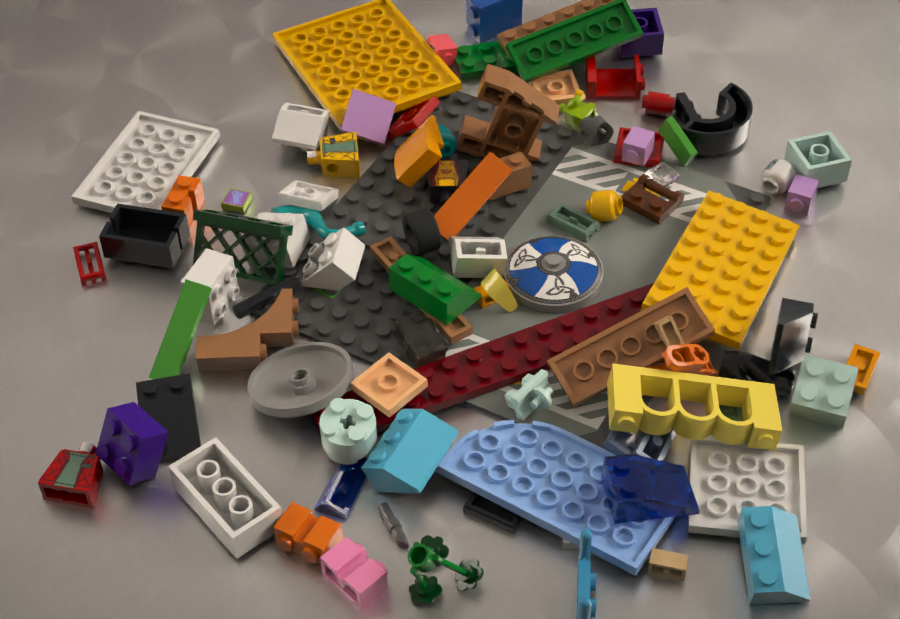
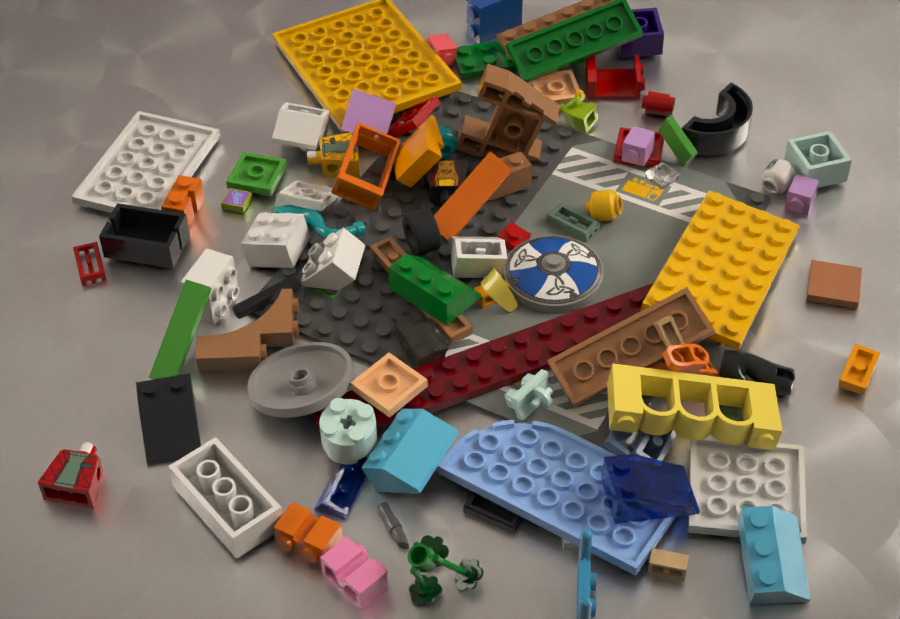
dark purple brick [95,402,168,485] -> none
dark green fence [193,209,293,285] -> none
dark grey piece [579,116,614,148] -> none
reddish brown plate [621,174,684,224] -> none
black plate [674,92,701,127] -> none
black slope [768,298,818,375] -> none
light aqua brick [789,354,859,429] -> none
none -> bright green plate [226,152,287,196]
none -> orange window [331,122,401,211]
none -> red plate [497,222,531,251]
none -> nougat tile [806,260,862,309]

